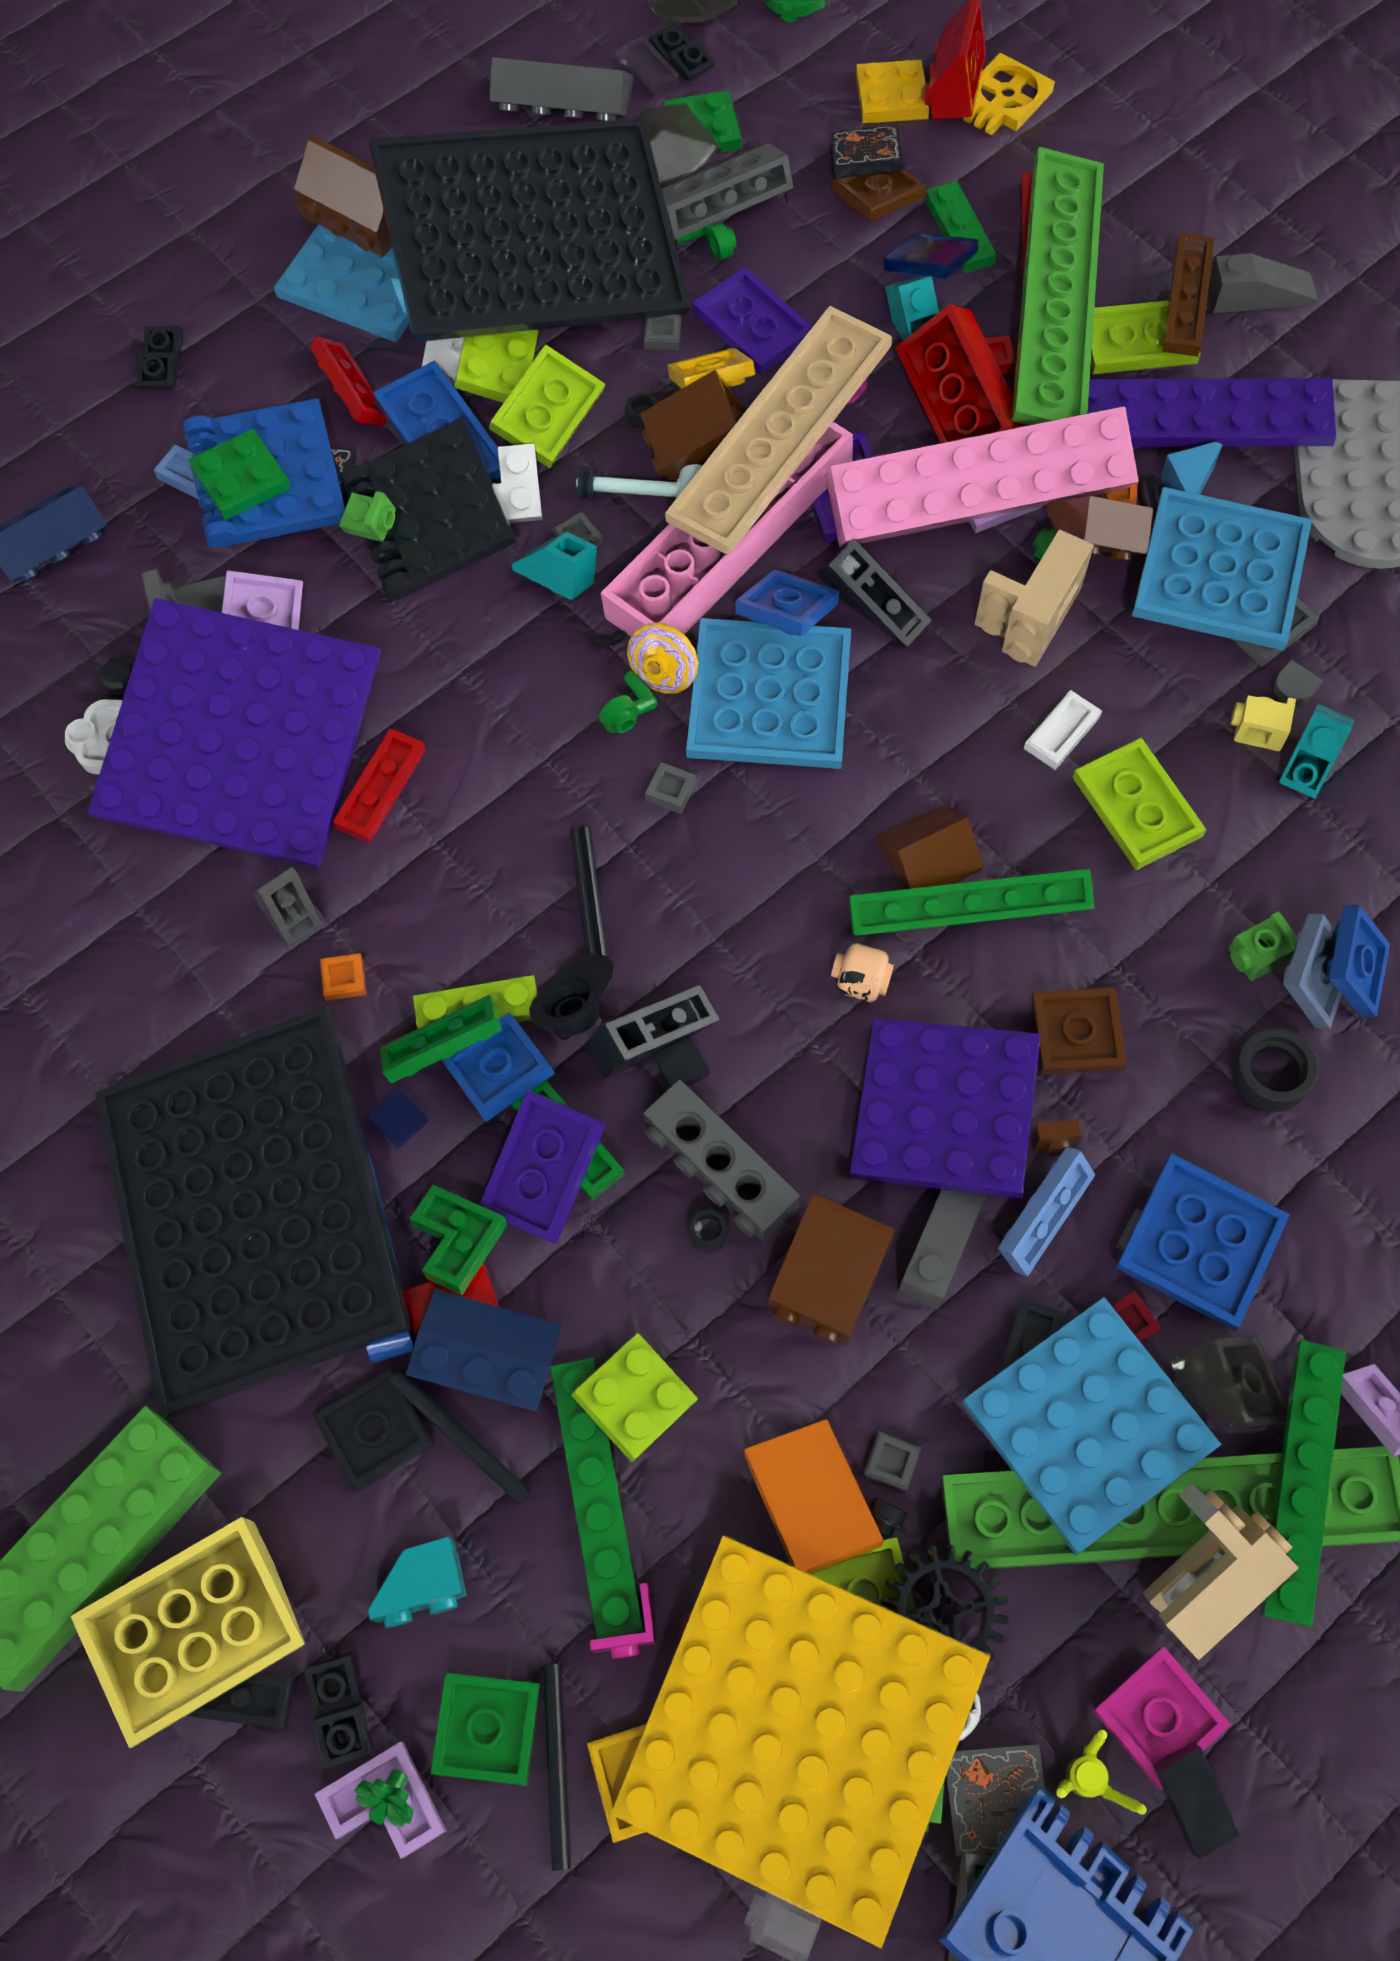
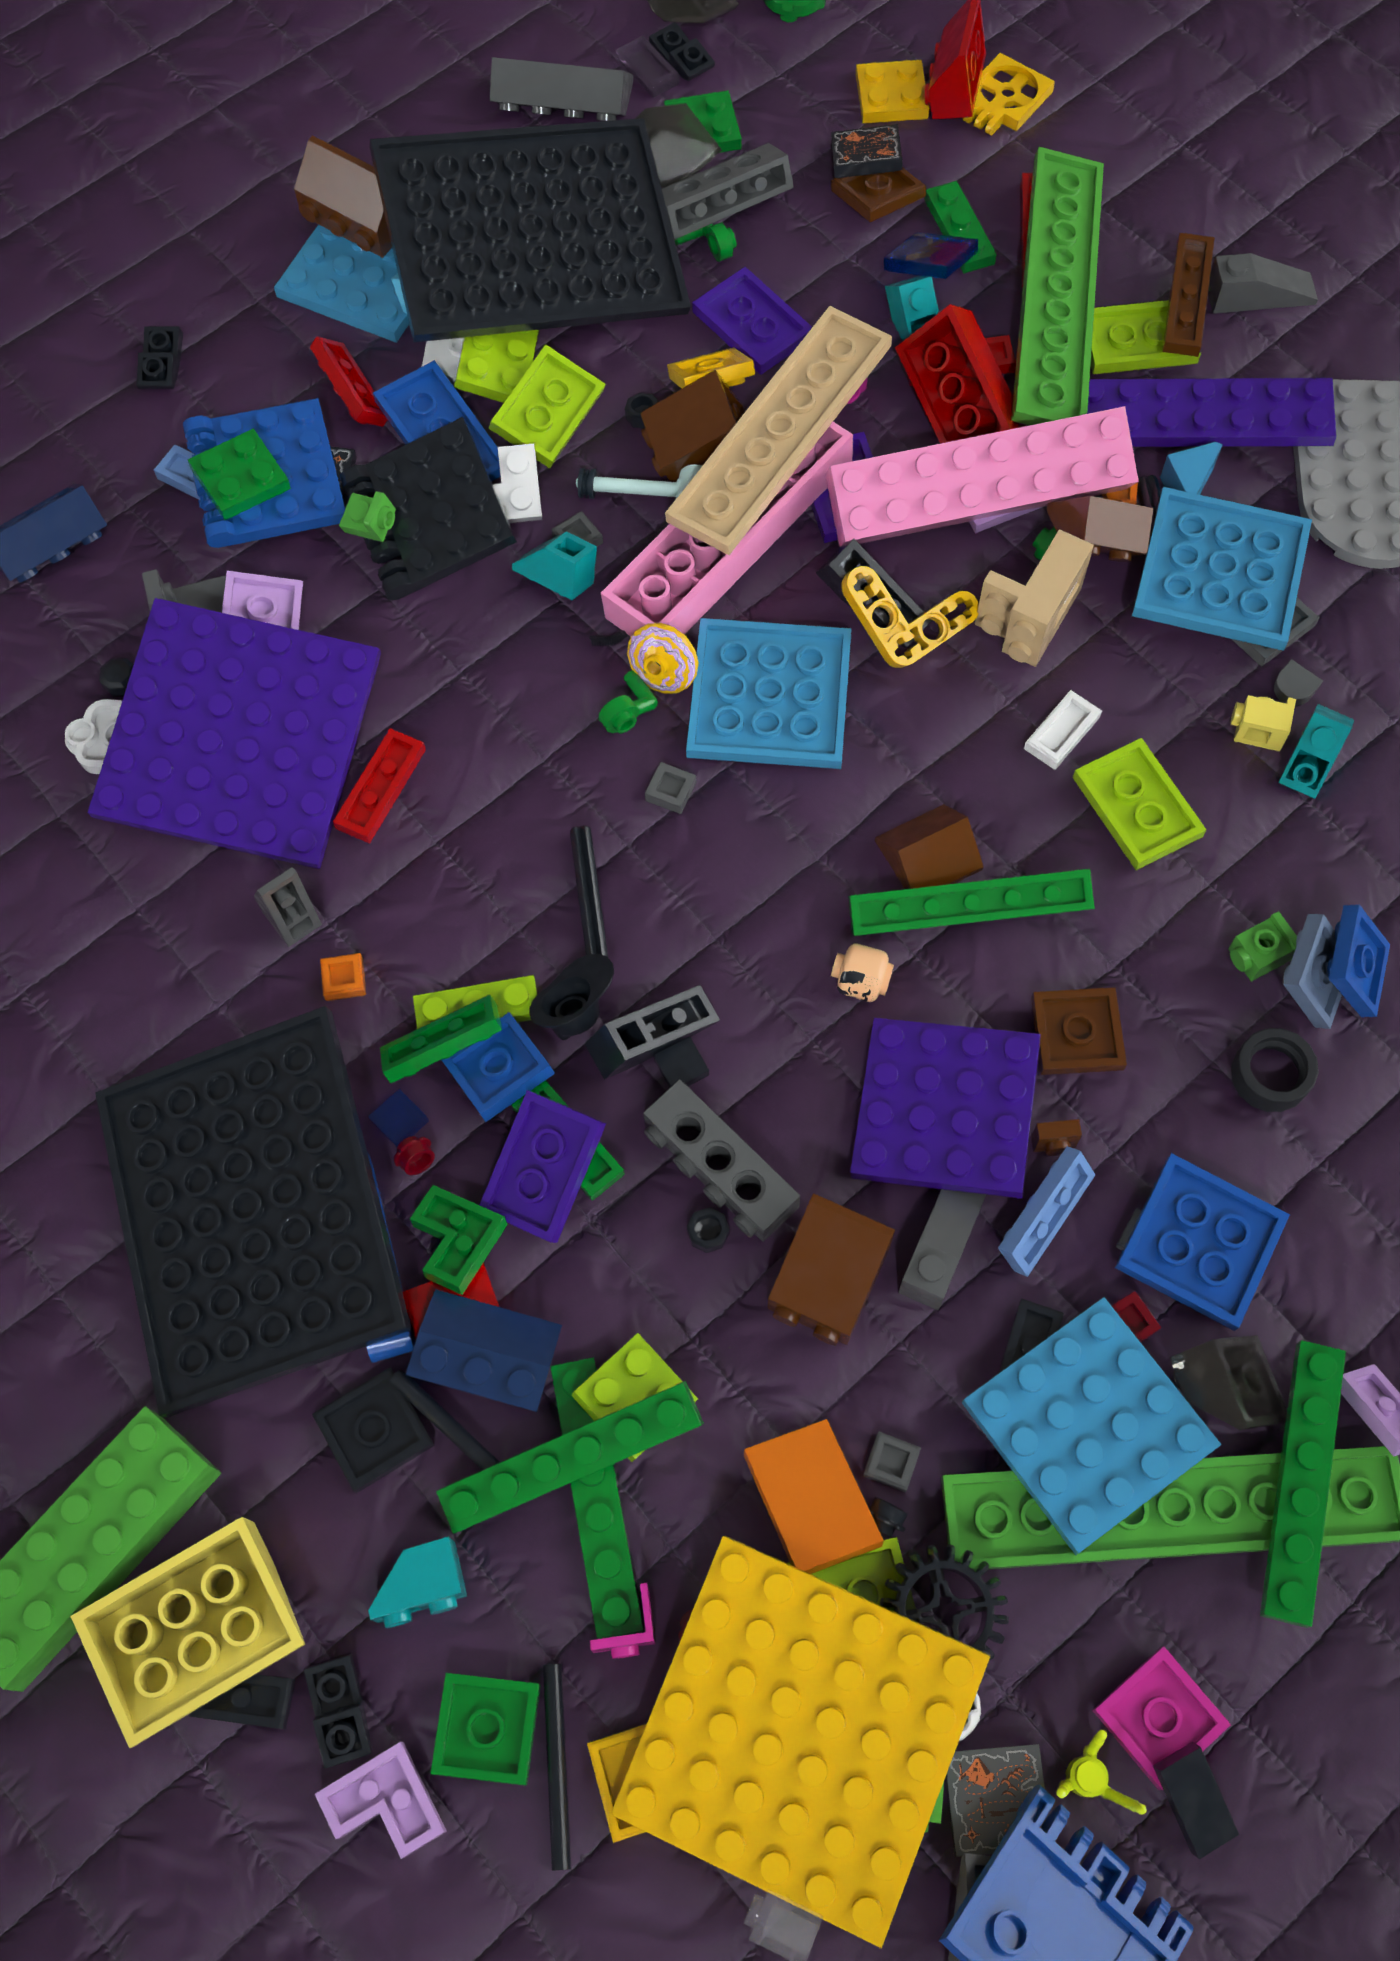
green plant [354,1769,414,1827] -> none
dark grey tile [644,315,682,351] -> none
blue plate [735,569,839,636] -> none
tan brick [1142,1483,1298,1660] -> none
none -> dark red plate [394,1136,435,1175]
none -> green plate [436,1380,704,1534]
none -> yellow beam [841,566,979,668]

